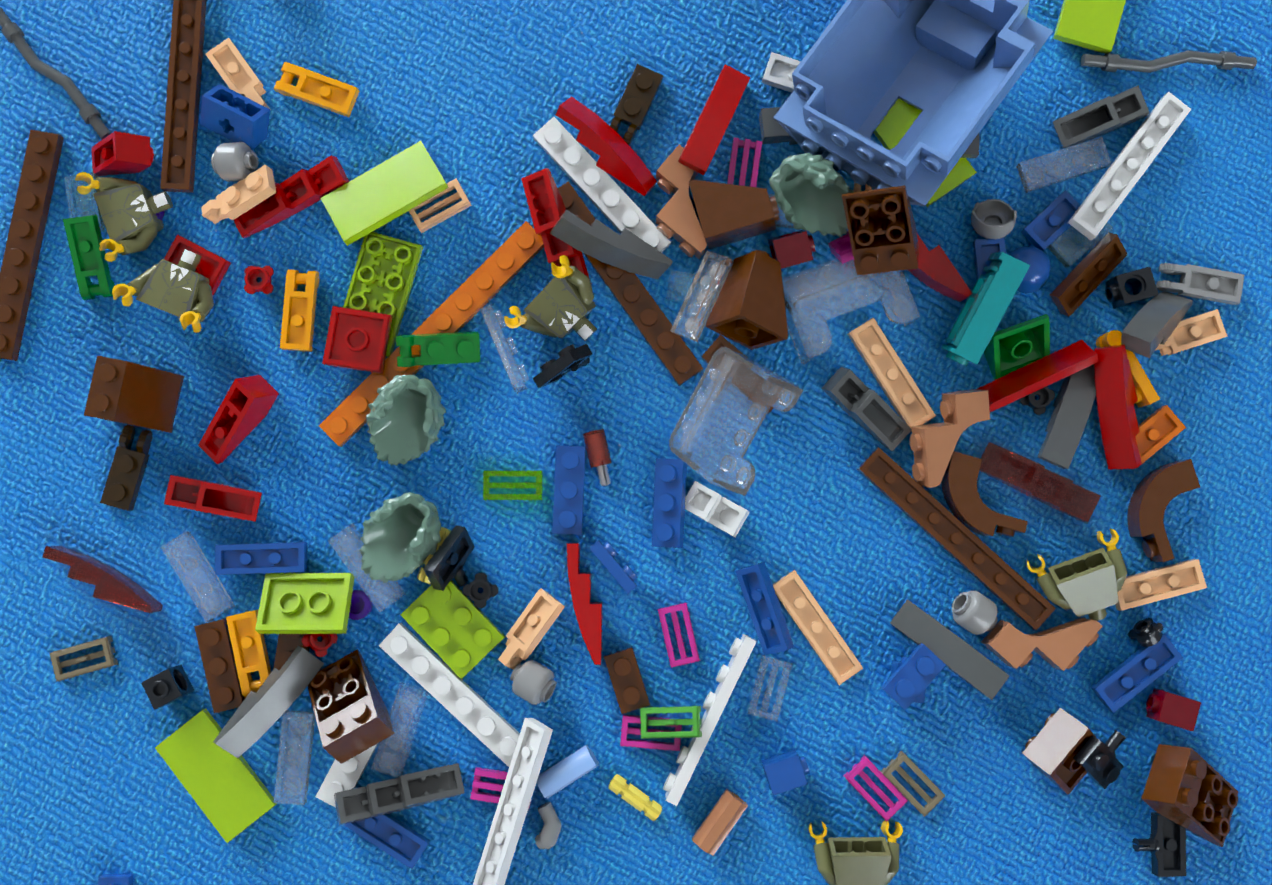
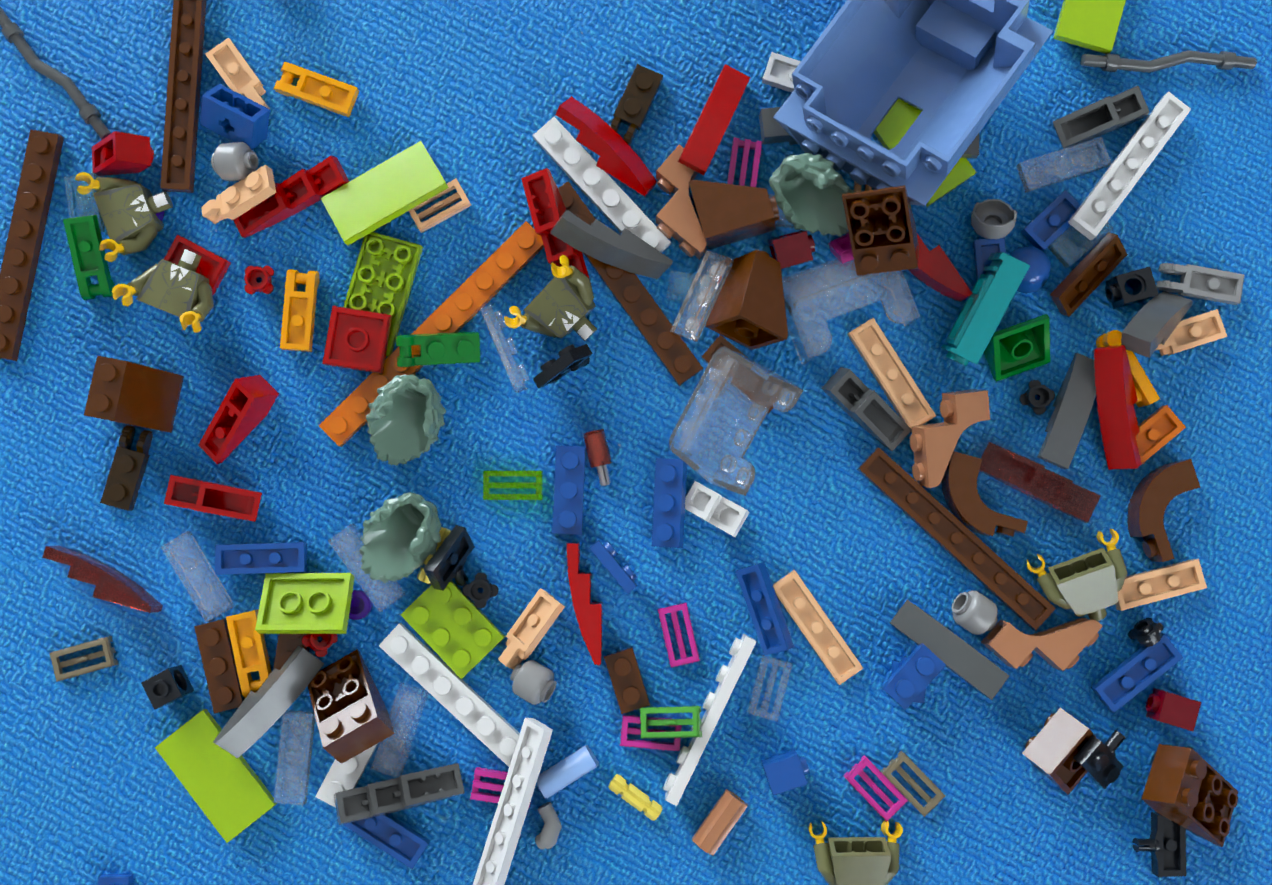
red tile [977,339,1099,413] -> none

